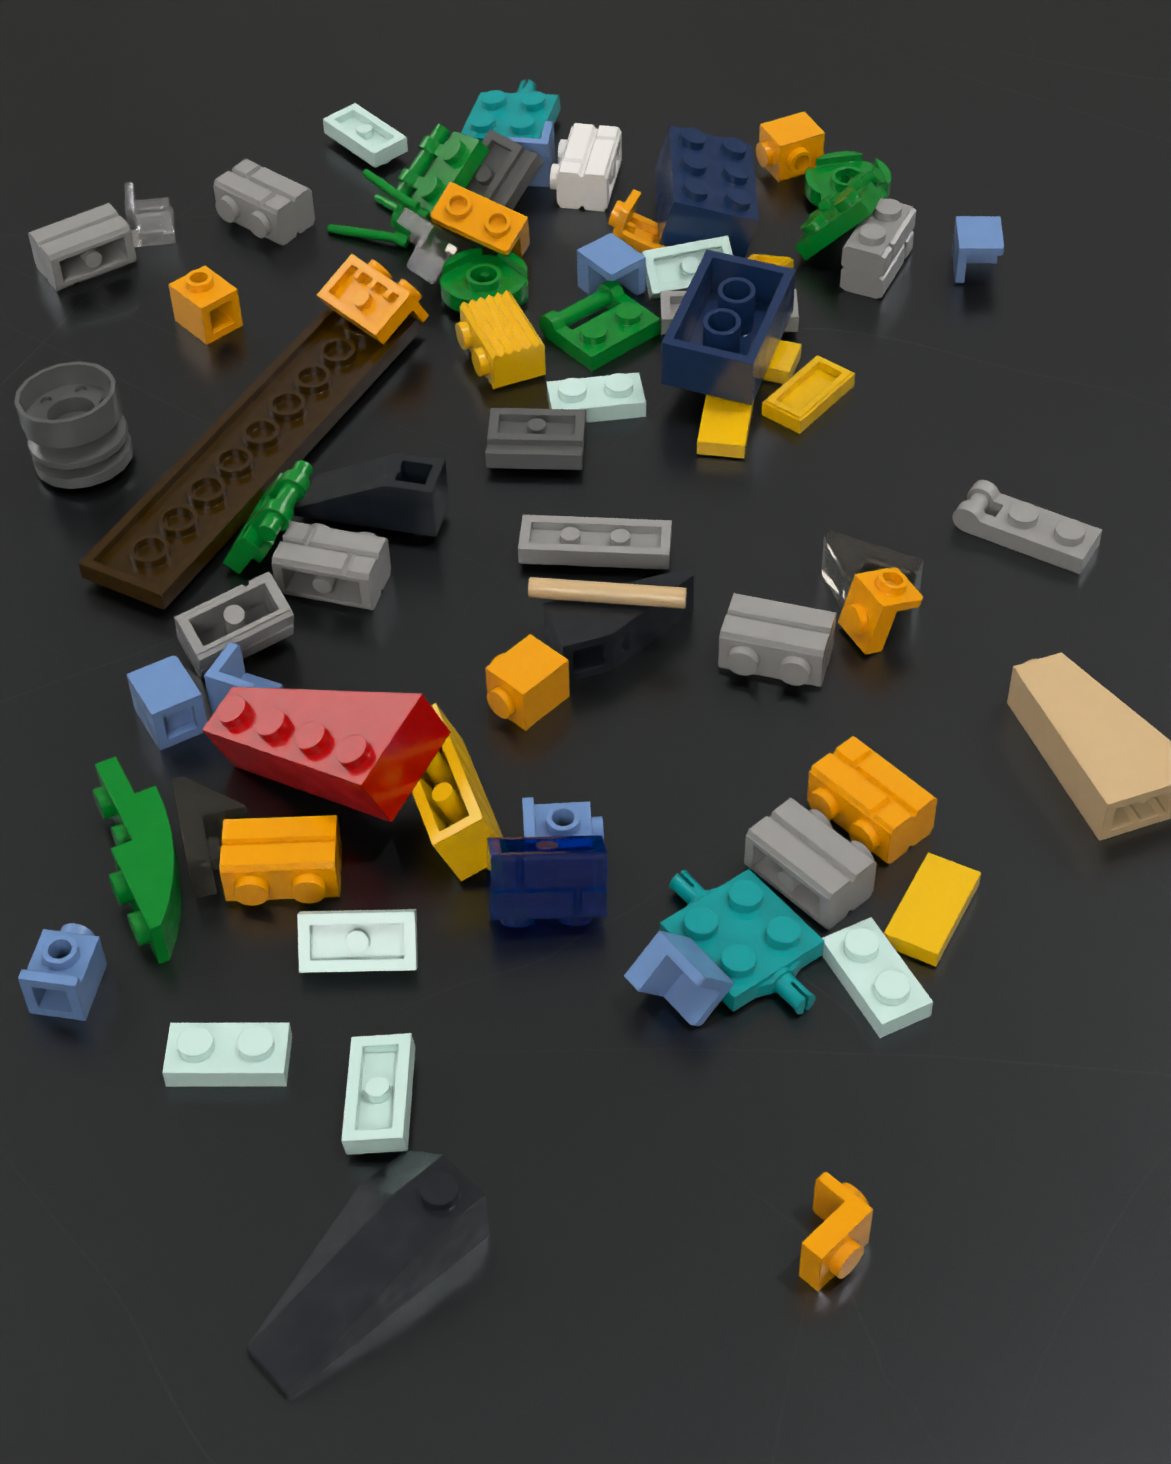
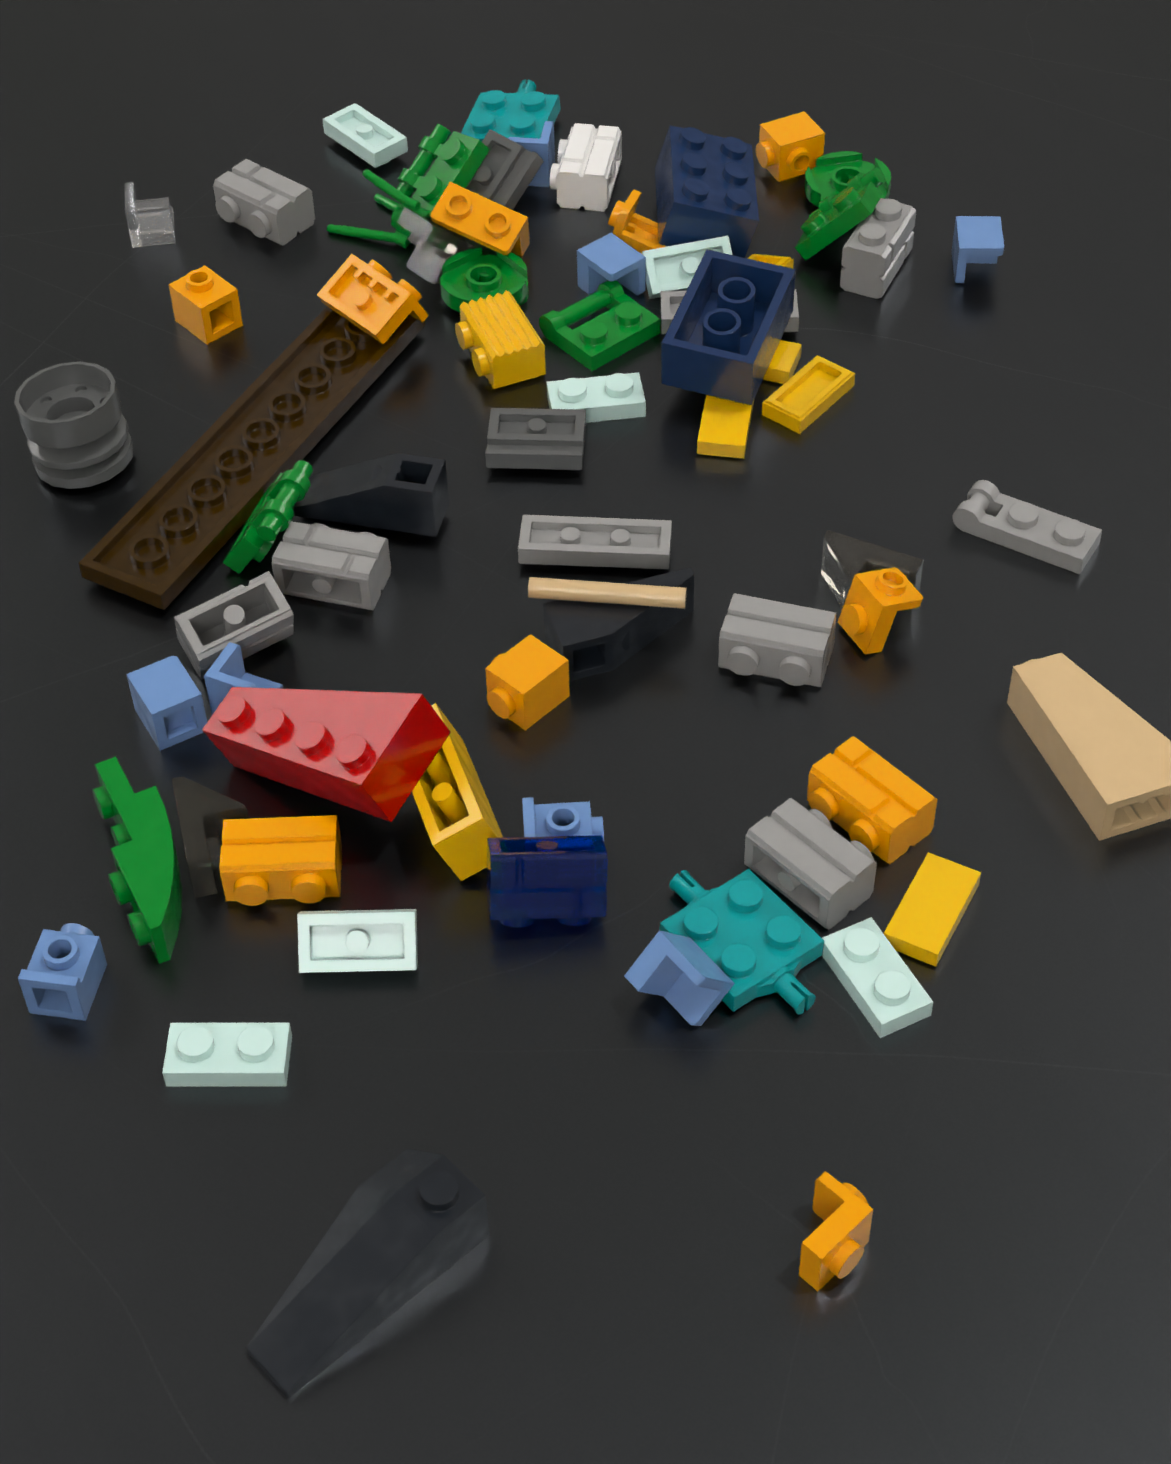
light grey brick [28,203,137,292] -> none
light aqua plate [341,1033,415,1155] -> none

